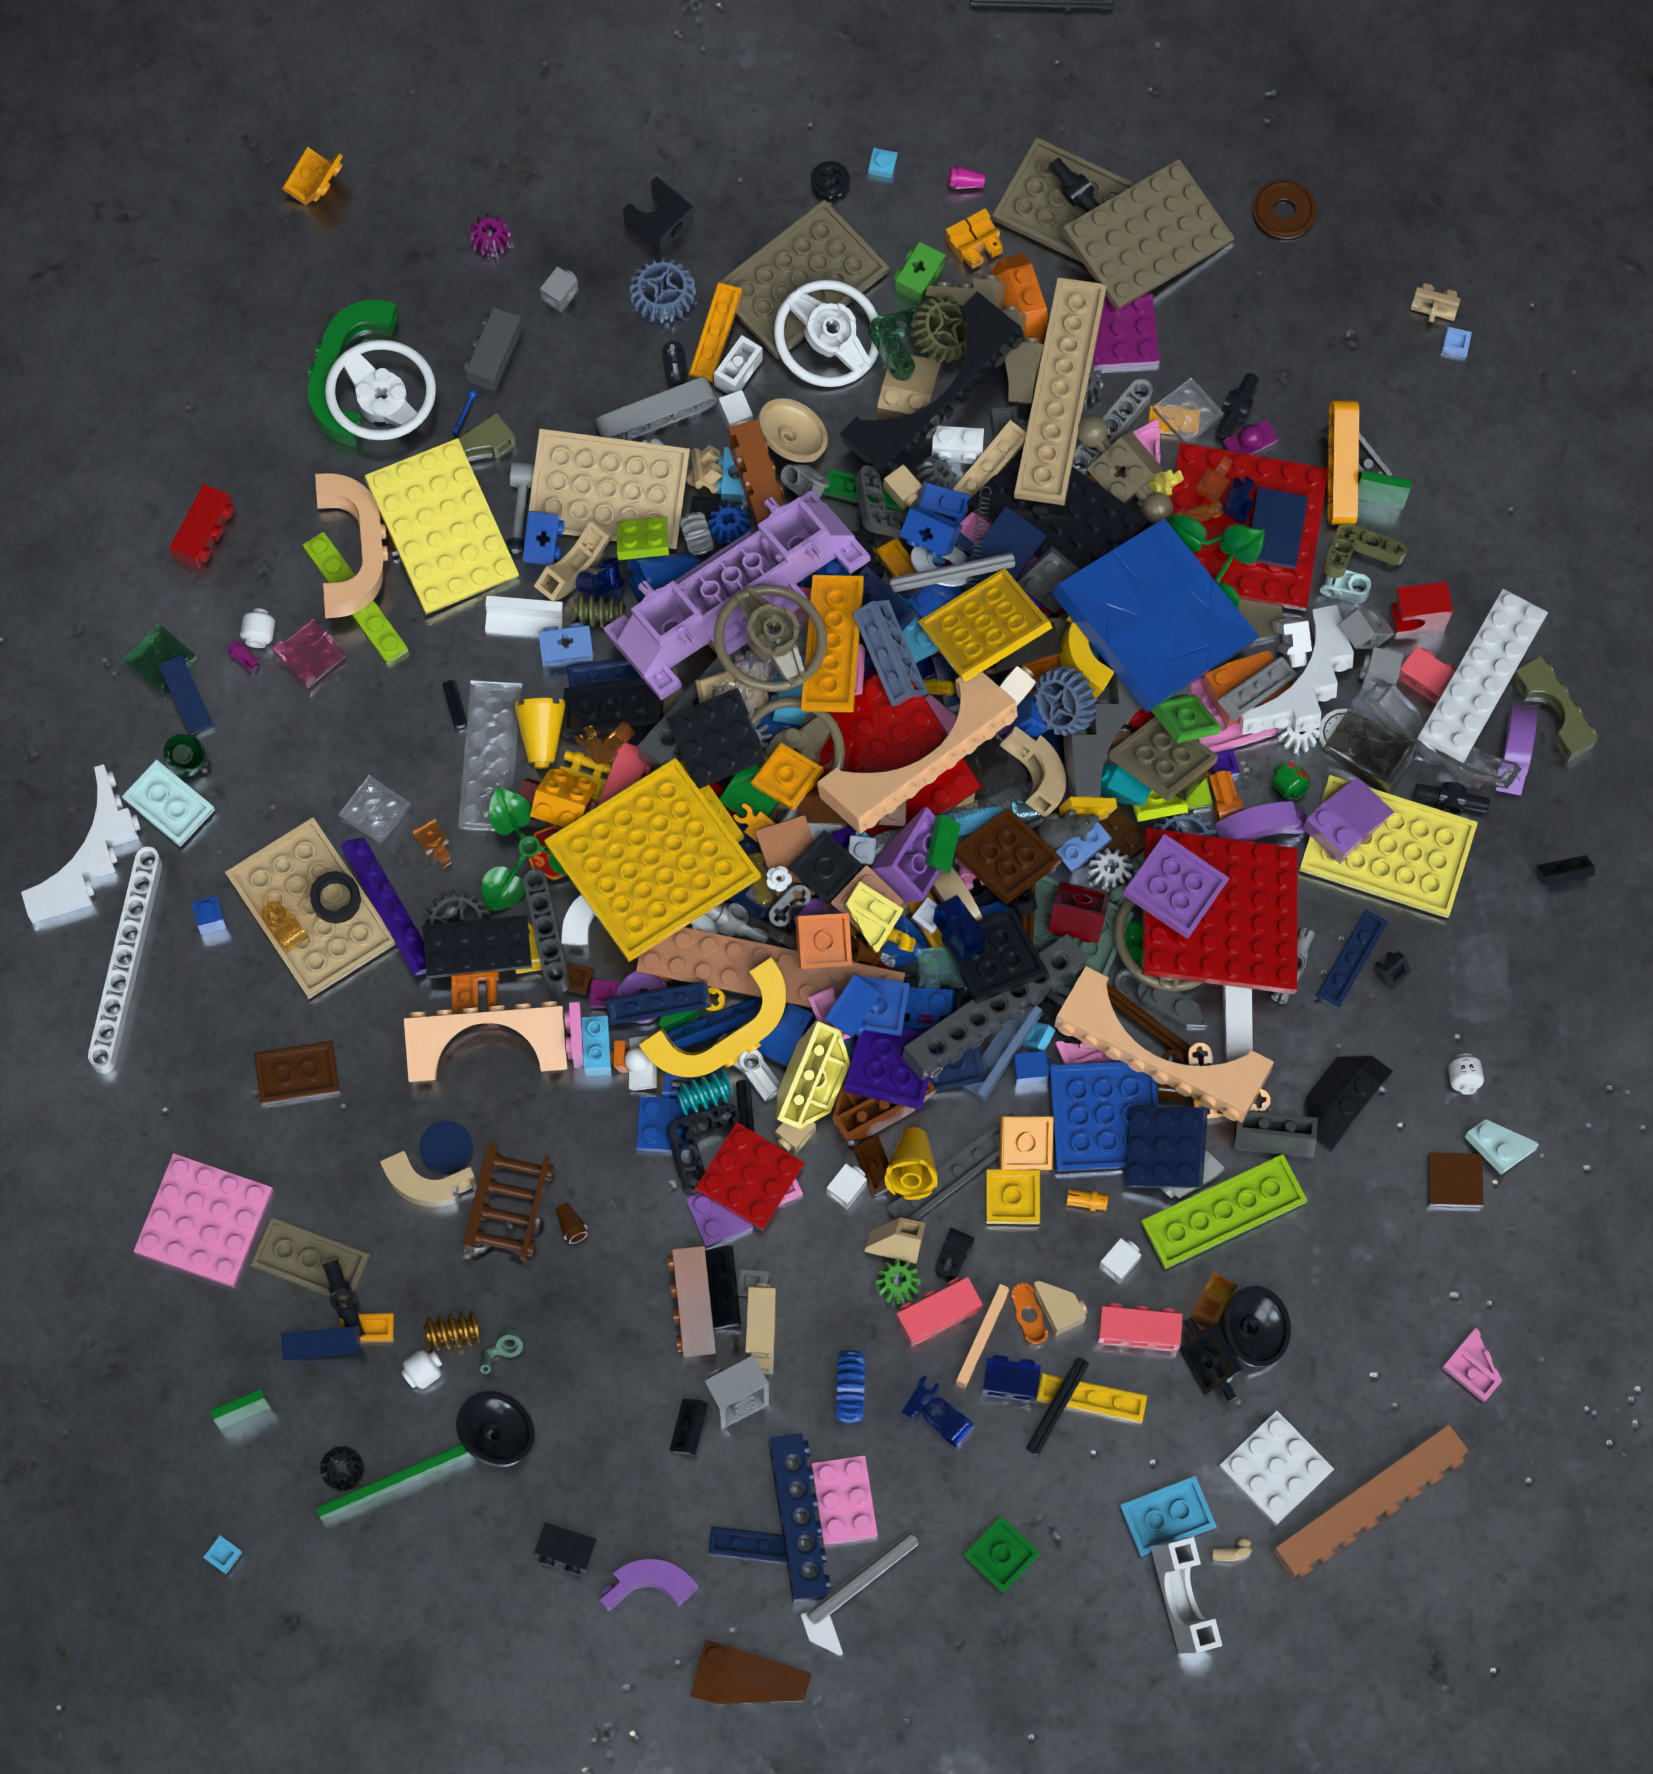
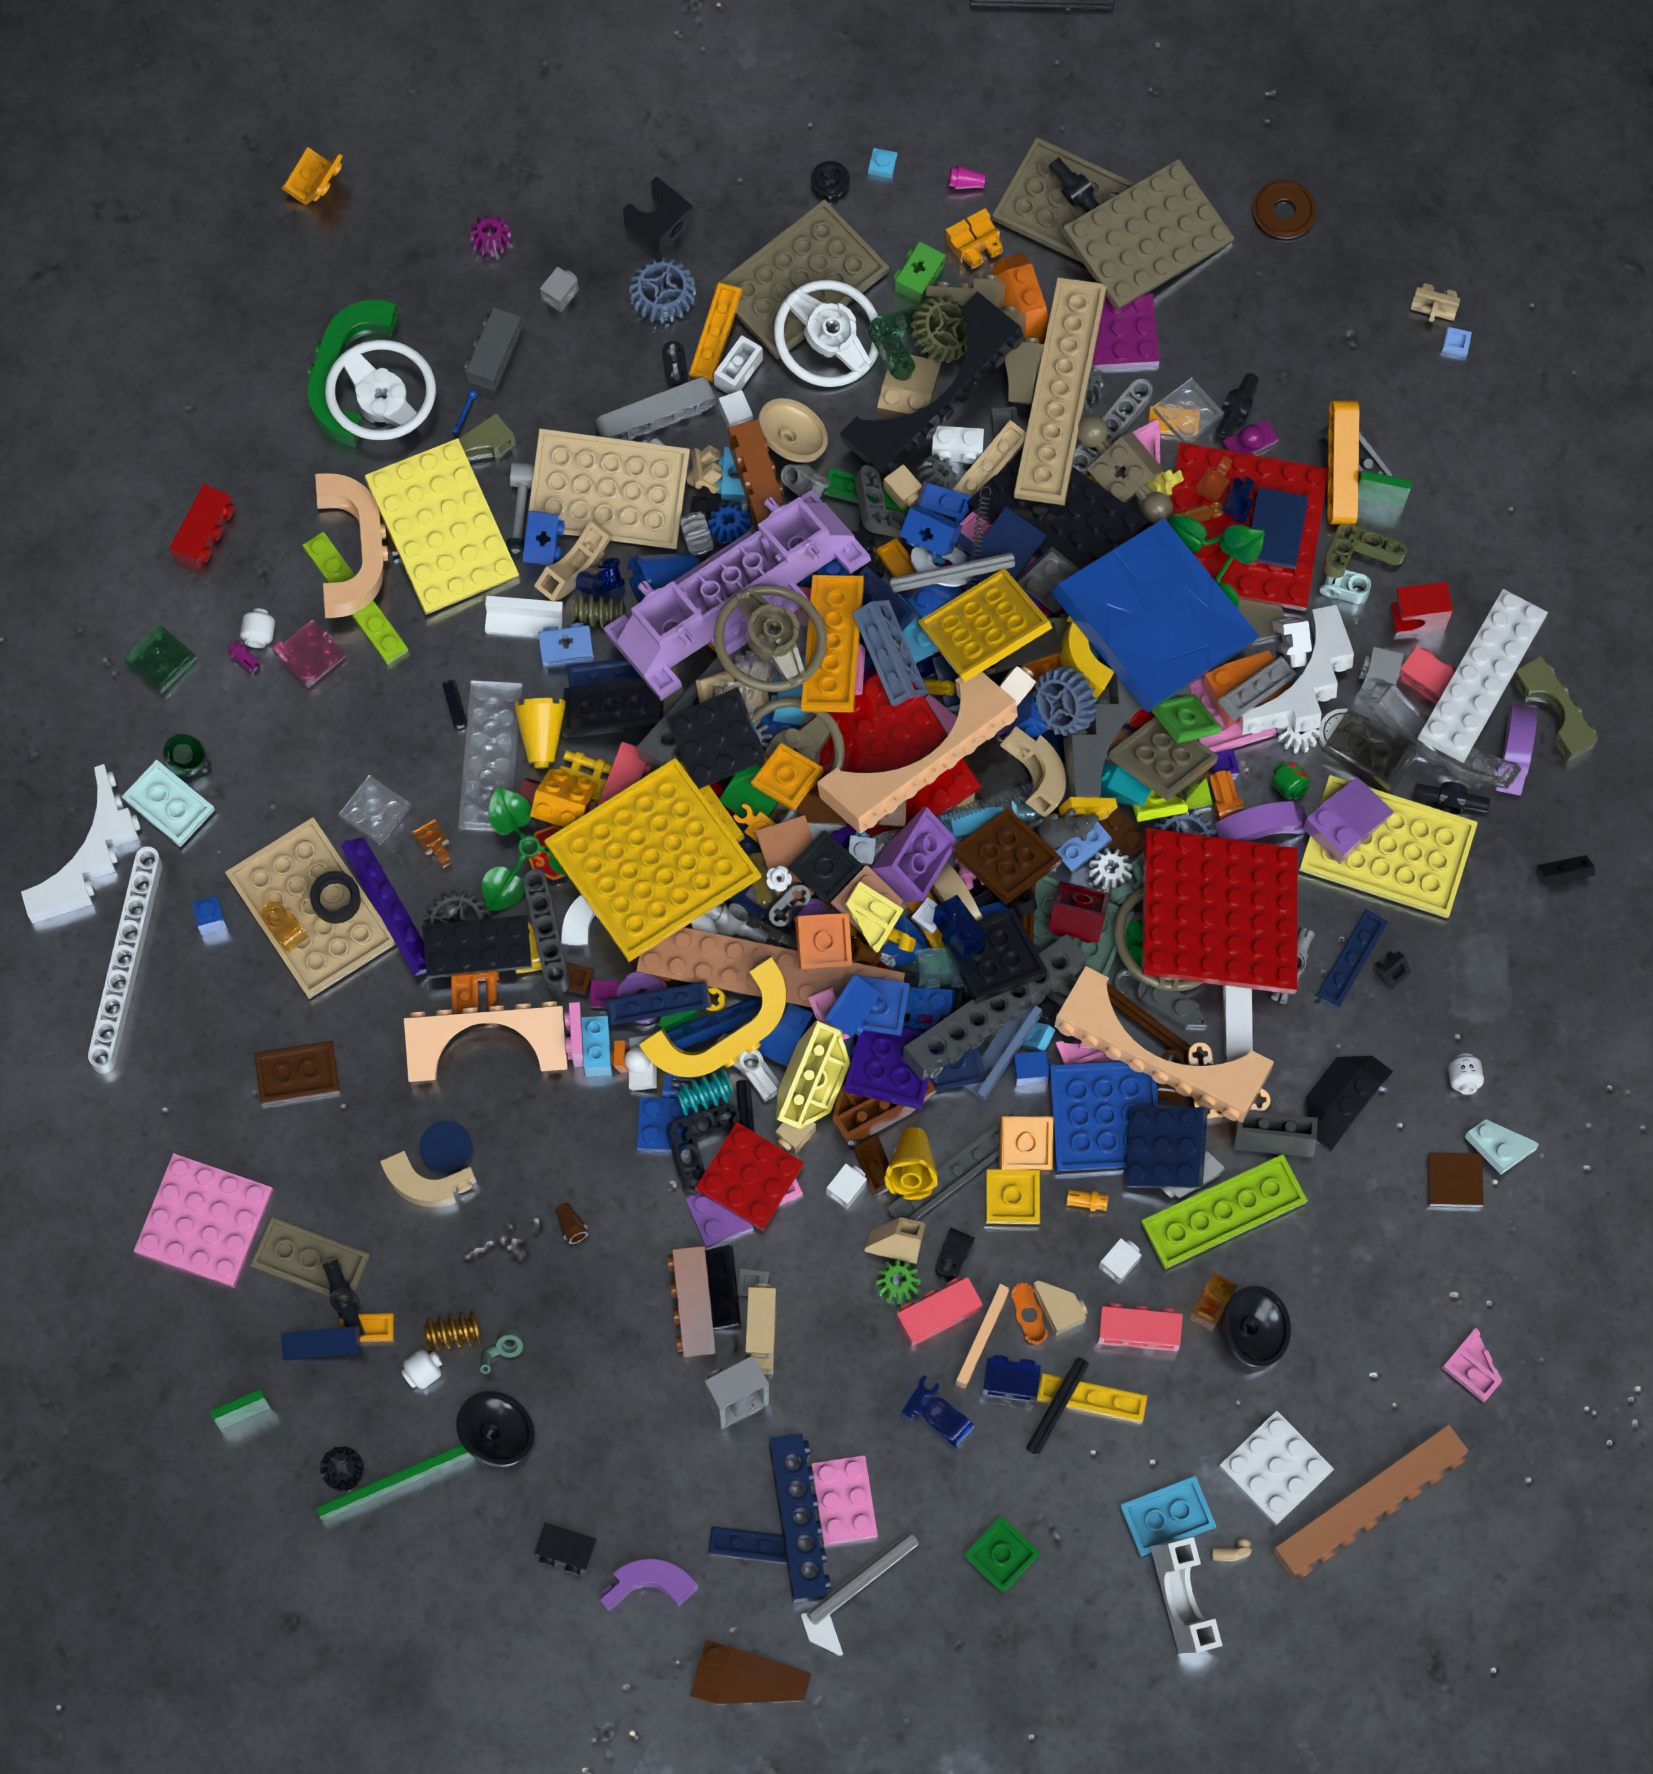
dark blue tile [158,655,213,736] -> none
medium azure plate [203,1536,243,1574] -> none
reddish brown fence [462,1143,554,1264] -> none
clear orange bar [575,721,635,765] -> none
lime plate [617,516,669,560] -> none
black plate [669,1399,708,1455] -> none
blue gear [836,1350,865,1423] -> none
green tile [925,814,961,873] -> none
medium lavender plate [1122,834,1229,939] -> none
black plate [1180,1317,1242,1402] -> none
light grey brick [1339,608,1395,649] -> none

